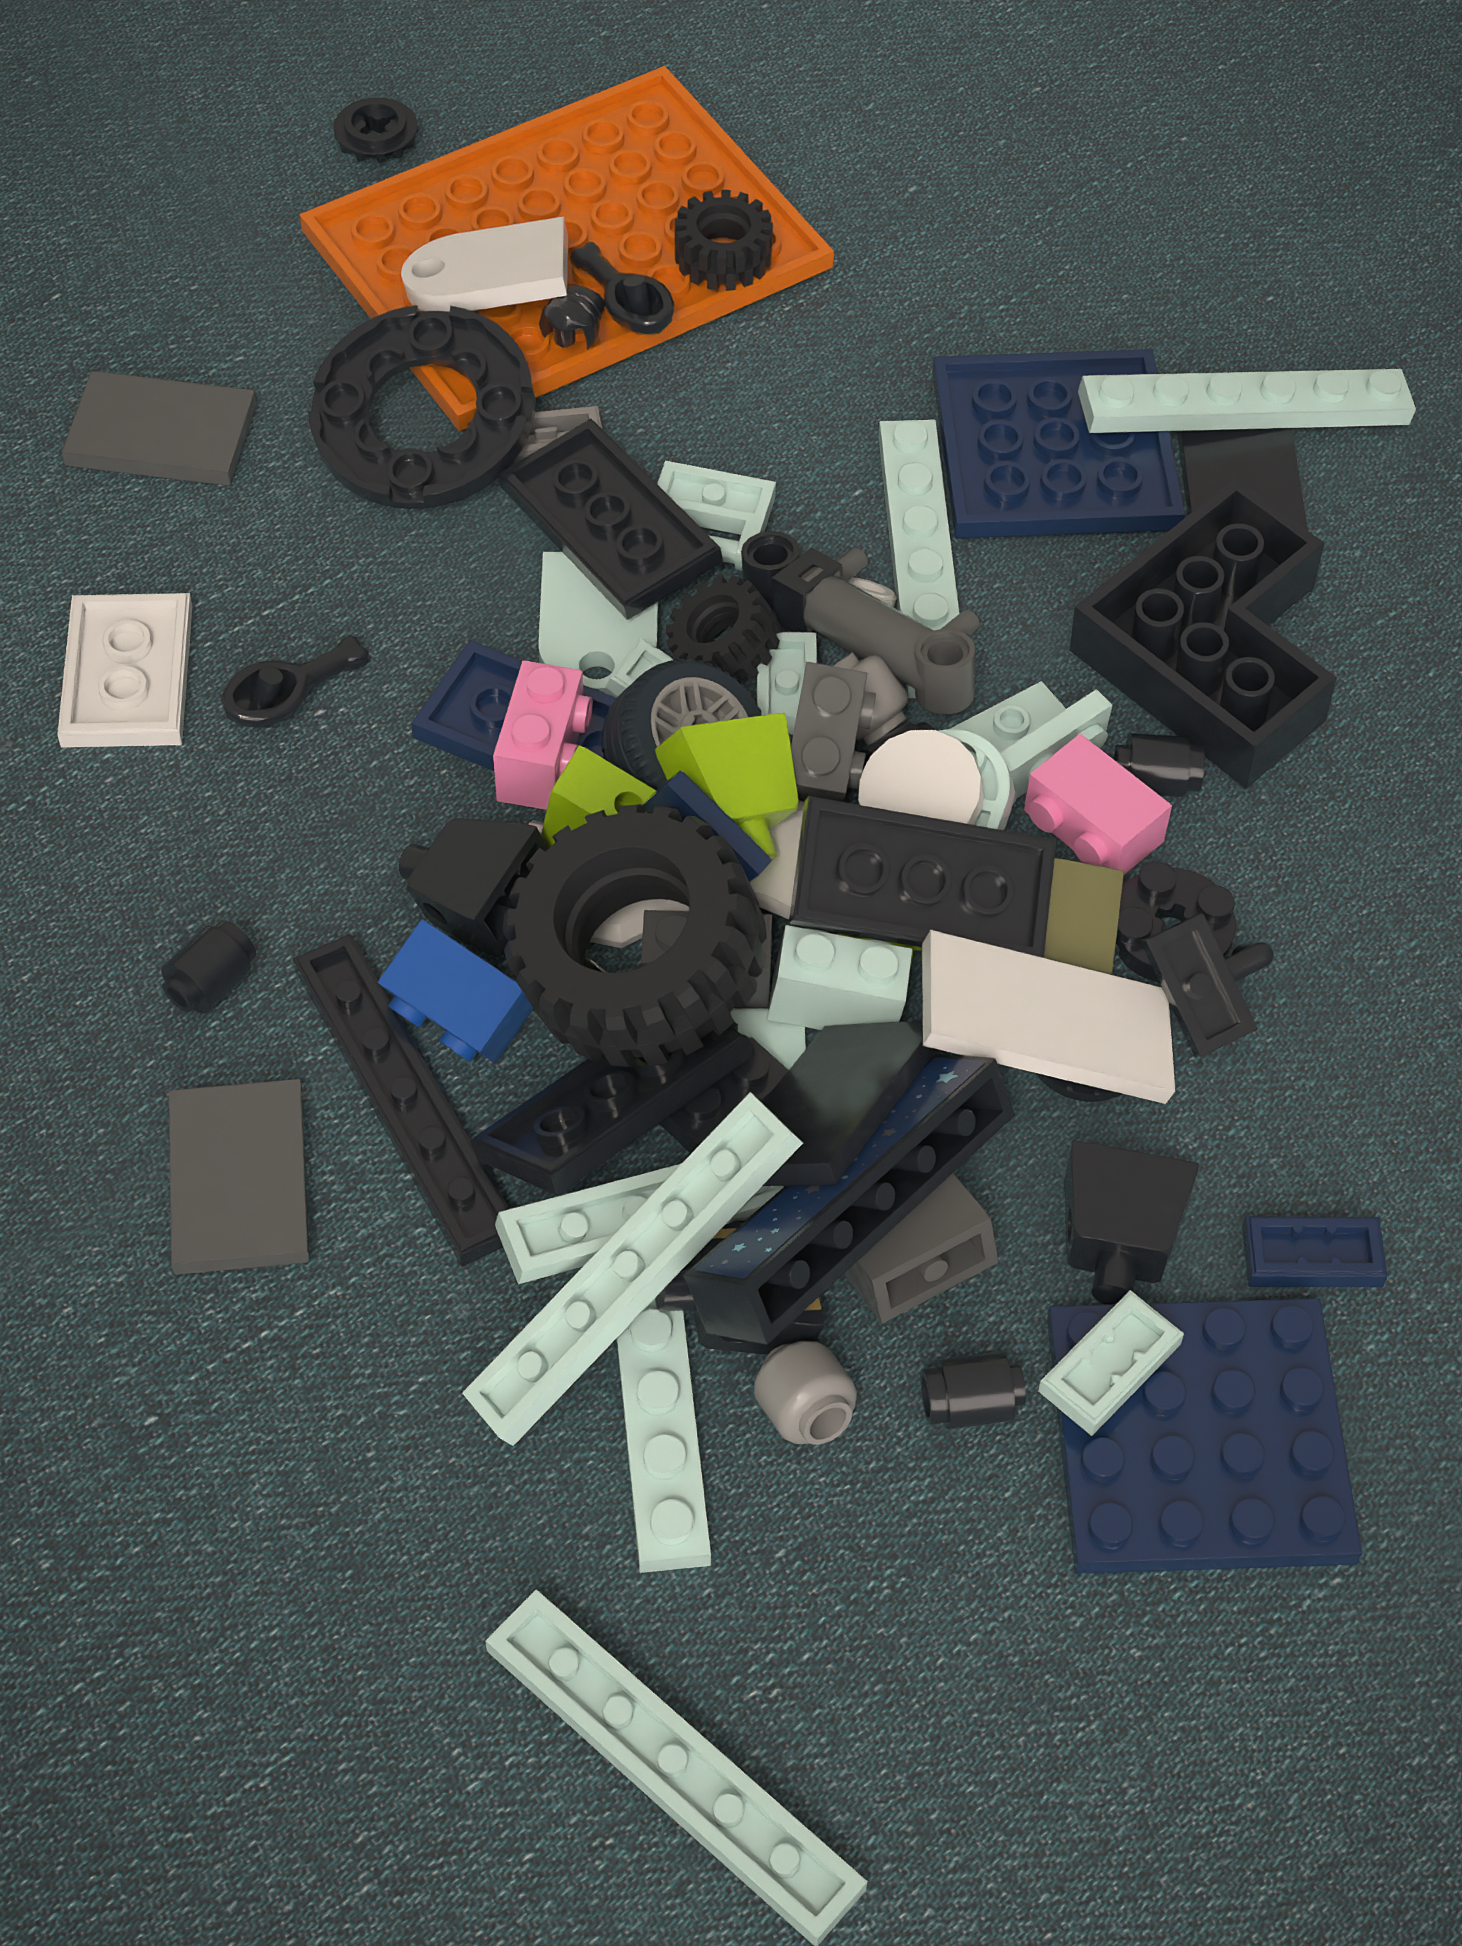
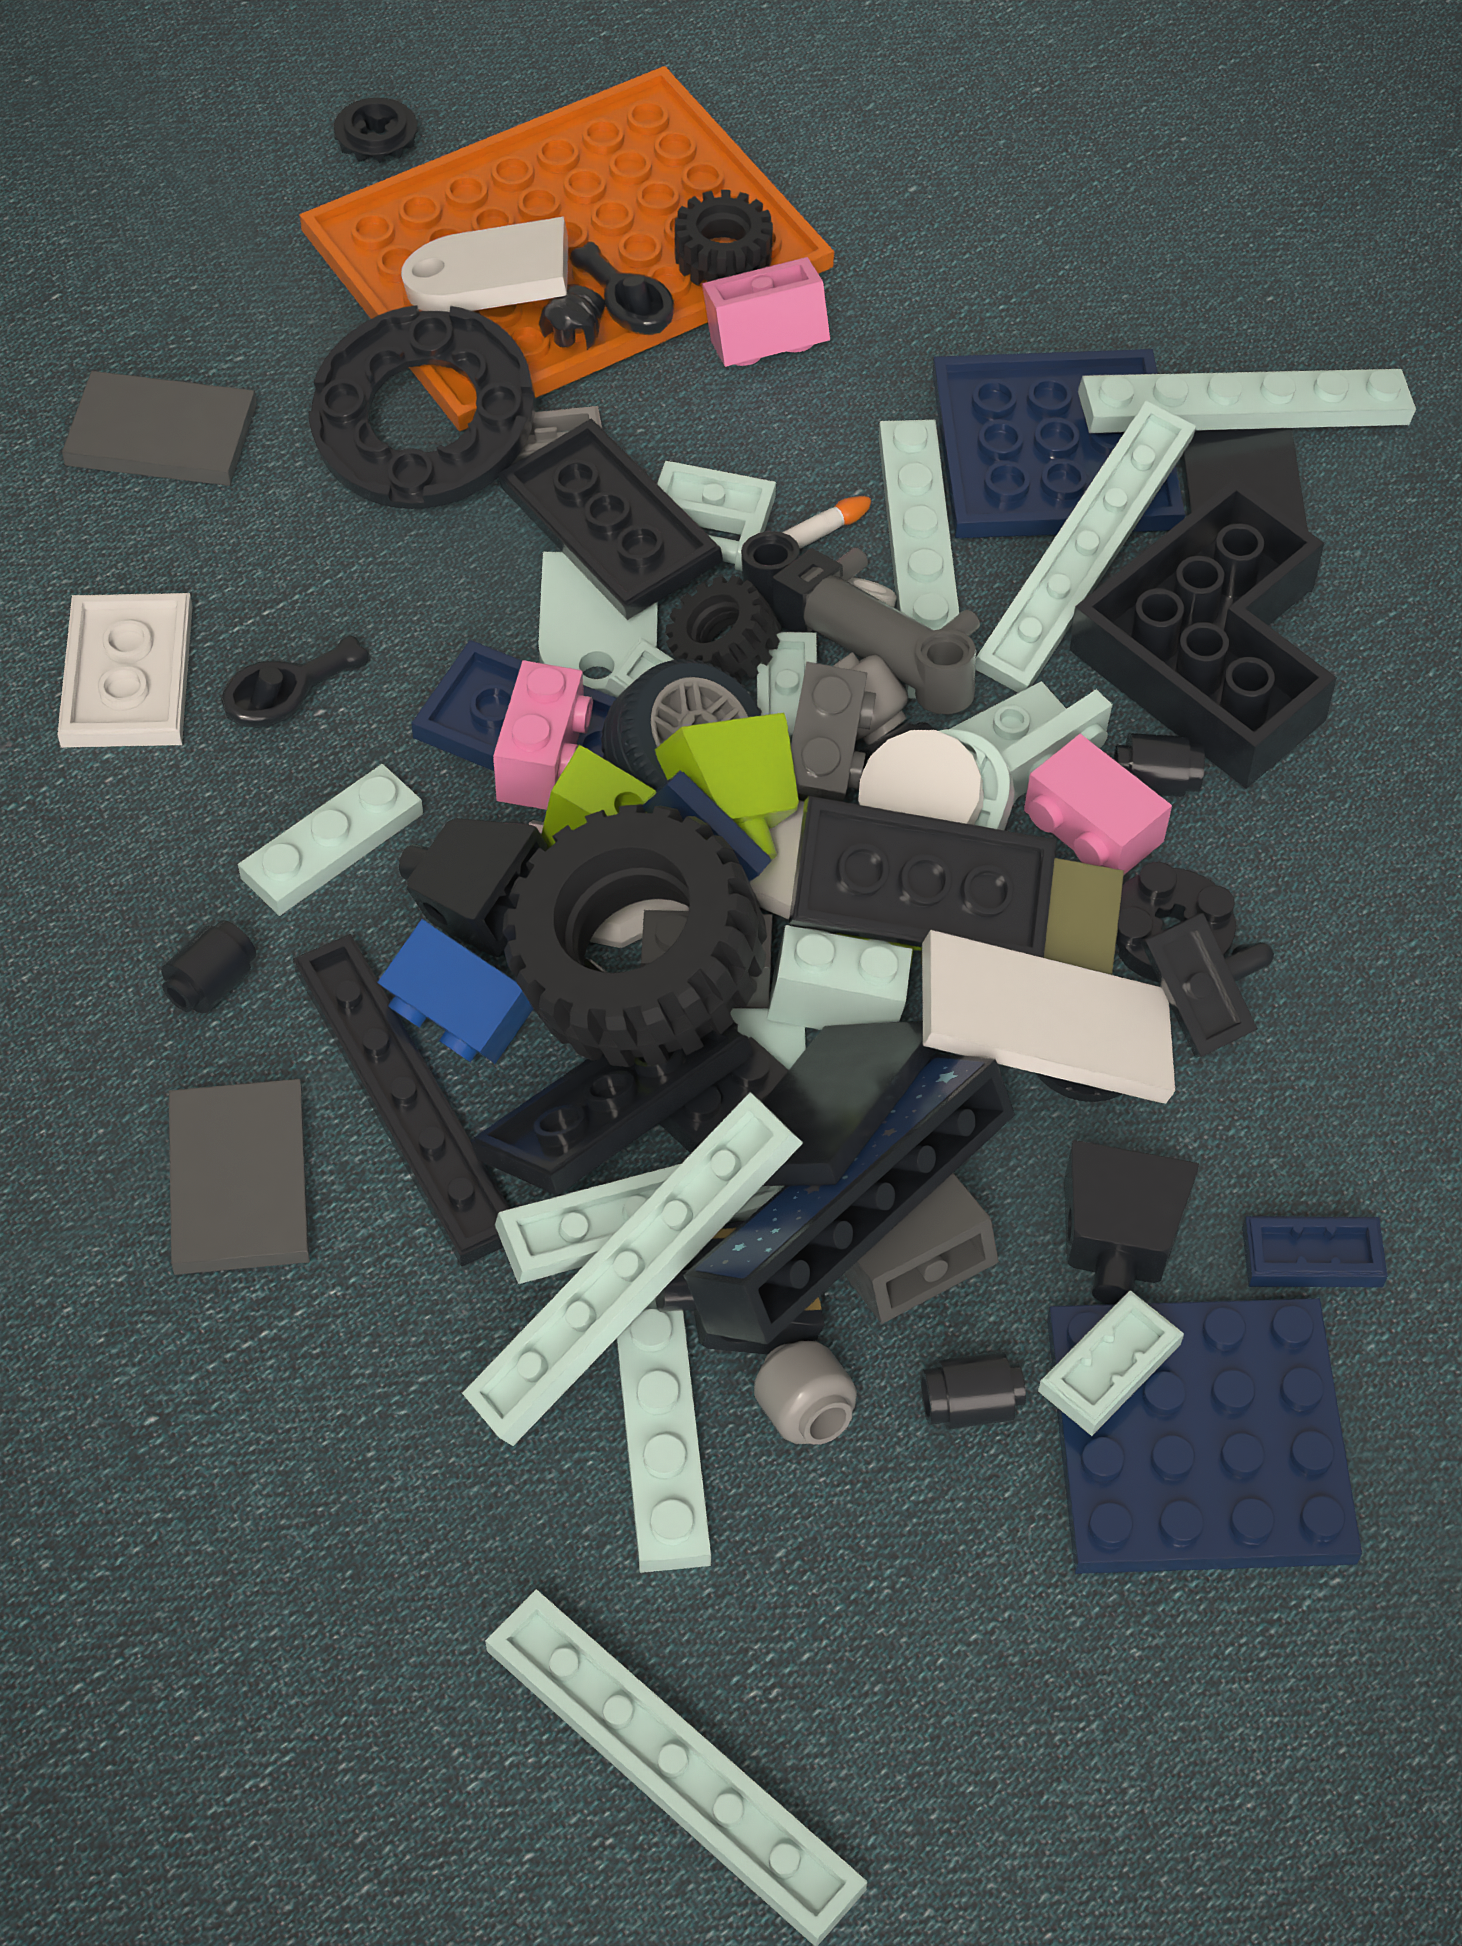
none -> light aqua plate [238,764,423,916]
none -> bright pink brick [702,257,830,367]
none -> white piece [782,496,871,549]
none -> light aqua plate [975,400,1196,693]

